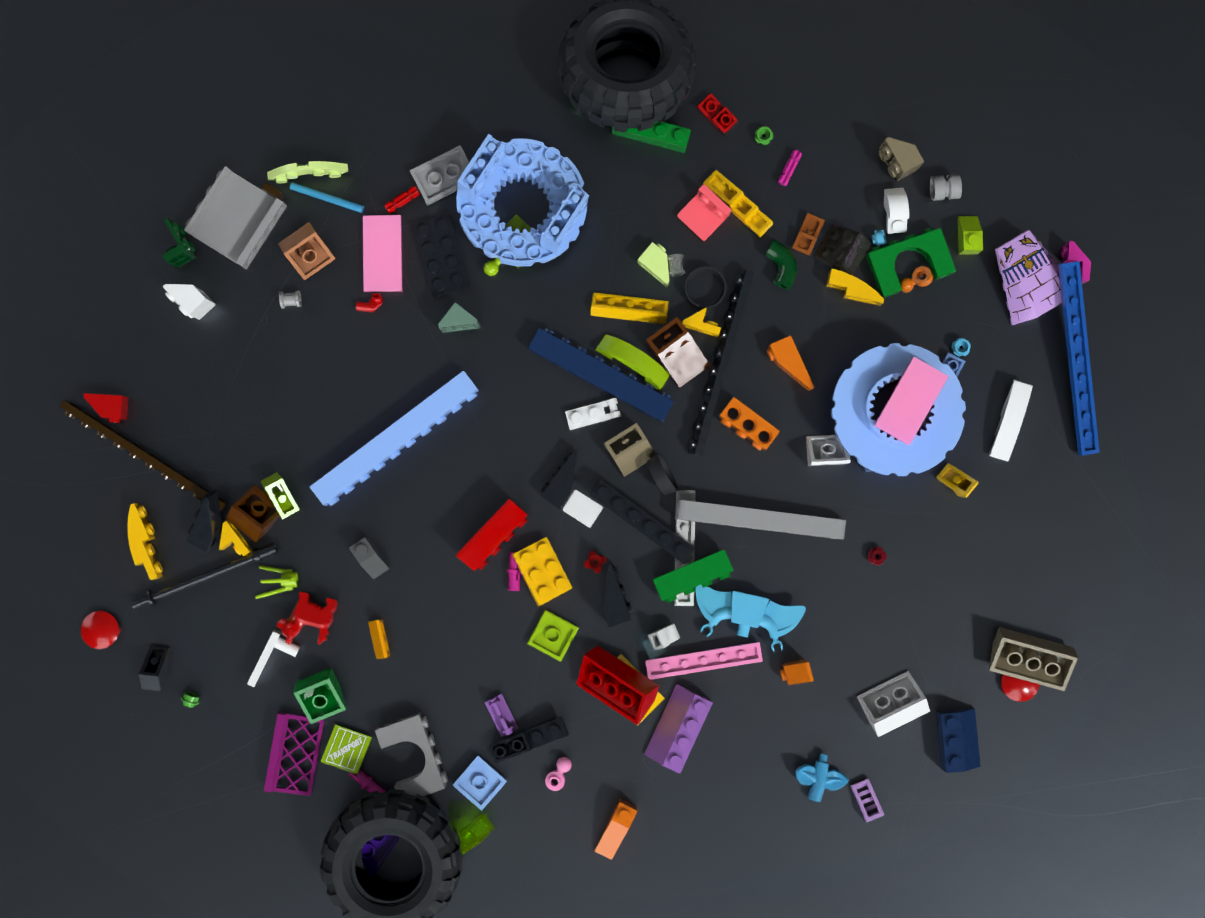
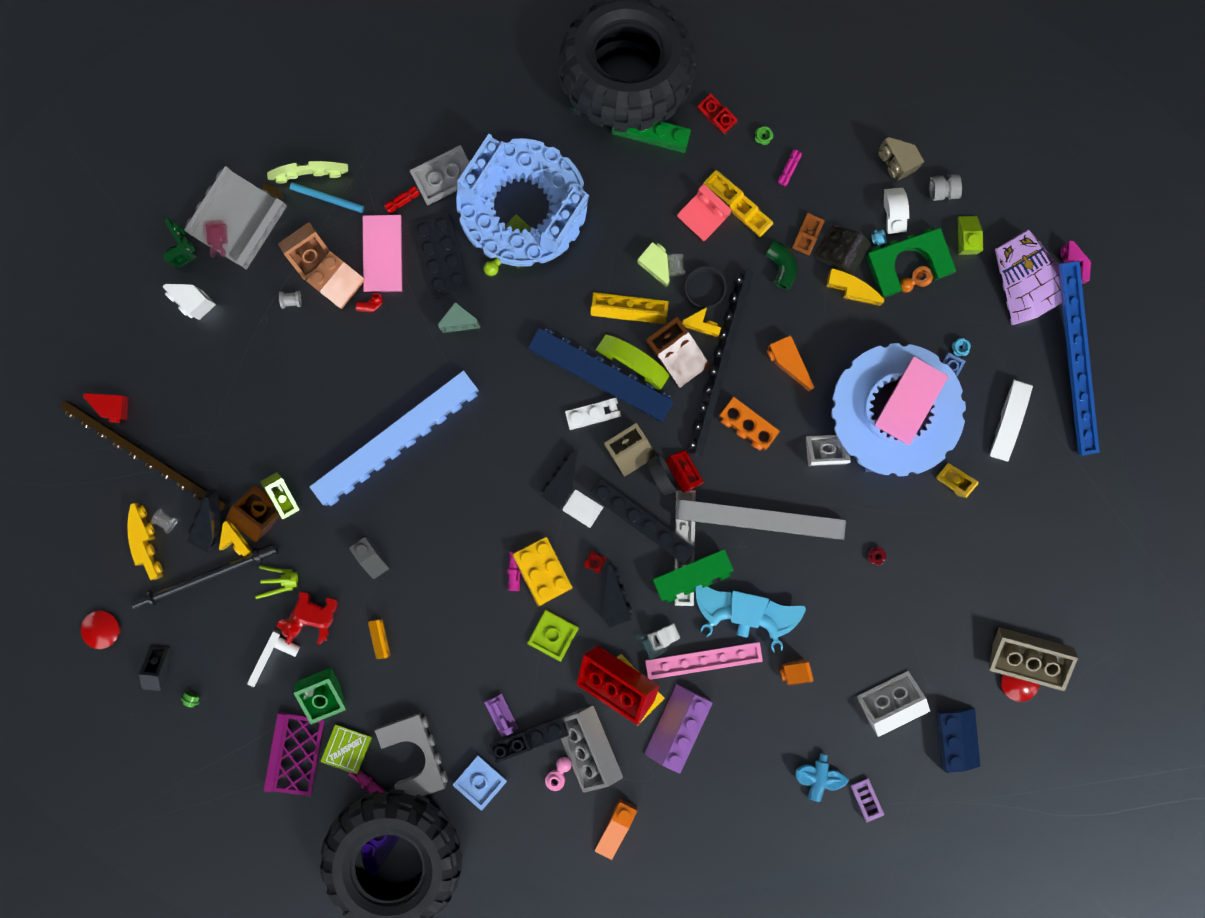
red slope [455,498,528,571] -> none
clear neon green slope [458,813,495,854] -> none
none -> clear bush [151,509,177,534]
none -> clear pink plate [206,223,228,258]
none -> slope [306,251,365,309]
none -> light grey slope [561,706,623,793]
none -> red slope [666,450,704,493]

